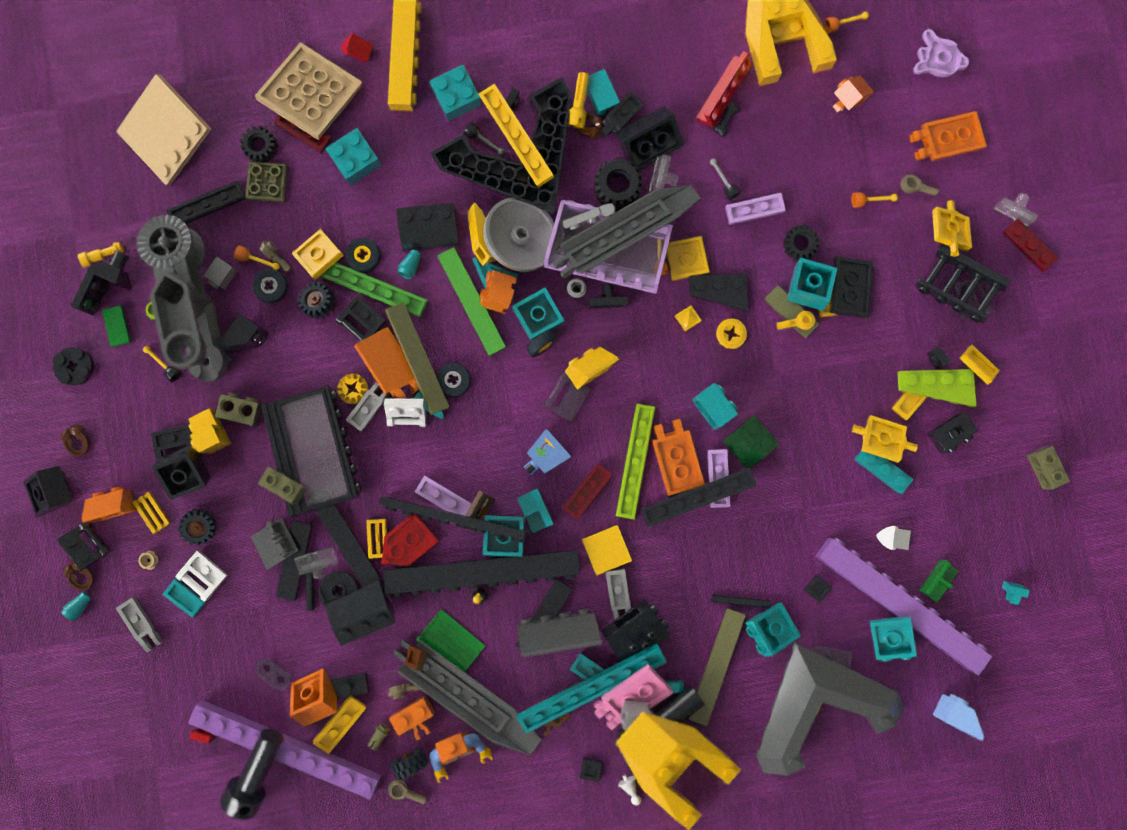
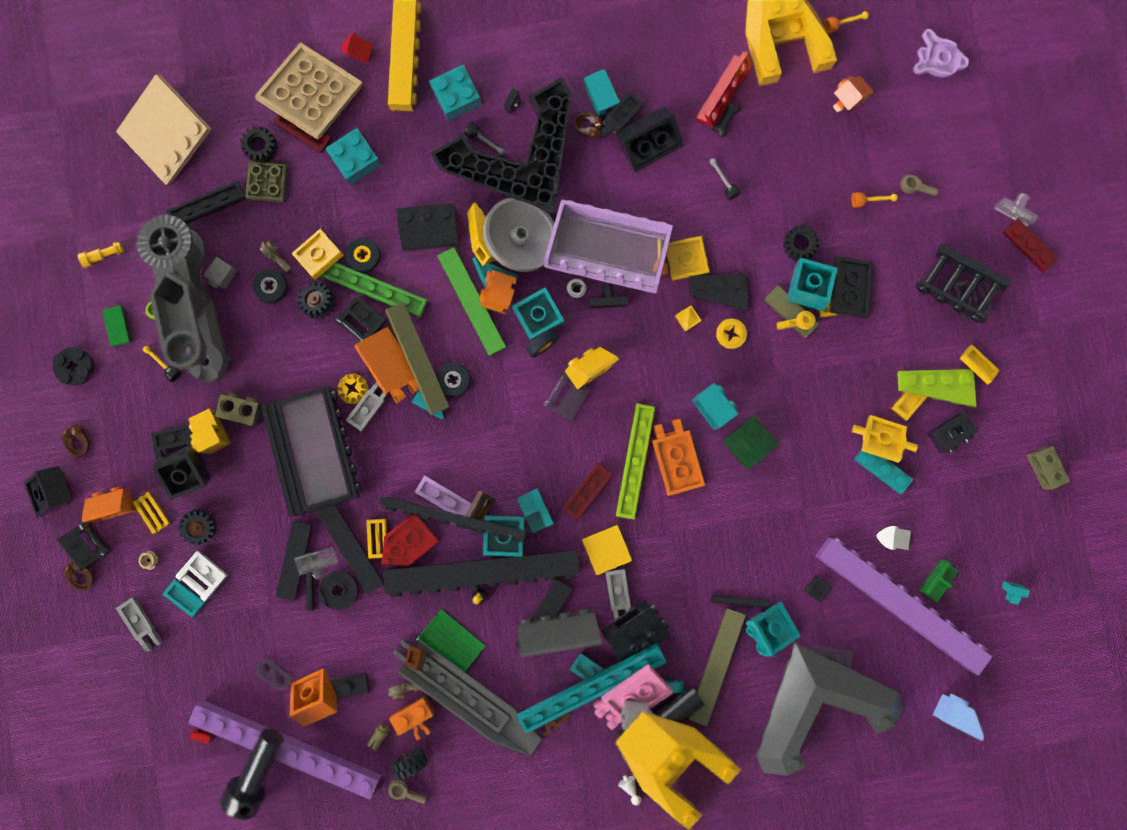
teal cone [61,592,91,622] -> none
black plate [70,250,132,316] -> none
black slope [217,314,268,353] -> none
hinge [234,245,280,270] -> none
dark grey hinge [251,517,299,570] -> none
olive brick [258,466,307,505] -> none
yellow plate [313,694,366,754] -> none
black slope [324,581,396,646] -> none
white plate [384,399,426,427] -> none
teal cone [397,250,422,279] -> none
torso [429,732,492,783] -> none
yellow plate [479,84,554,187] -> none
medium blue torso [524,429,571,475] -> none
dark grey hinge [553,185,701,278] -> none
light grey hinge [562,203,616,230] -> none
yellow piece [567,72,589,128] -> none
black tile [580,757,602,782] -> none
black tyre [594,158,642,211] -> none
black plate [641,467,757,527] -> none
clear tile [648,155,678,194] -> none
lavender plate [707,449,730,508] -> none
lavender plate [725,193,786,225] -> none
teal plate [870,616,917,662] -> none
orange tile [909,111,987,161] -> none
black plate [927,346,951,368] -> none
yellow plate [932,200,972,257] -> none

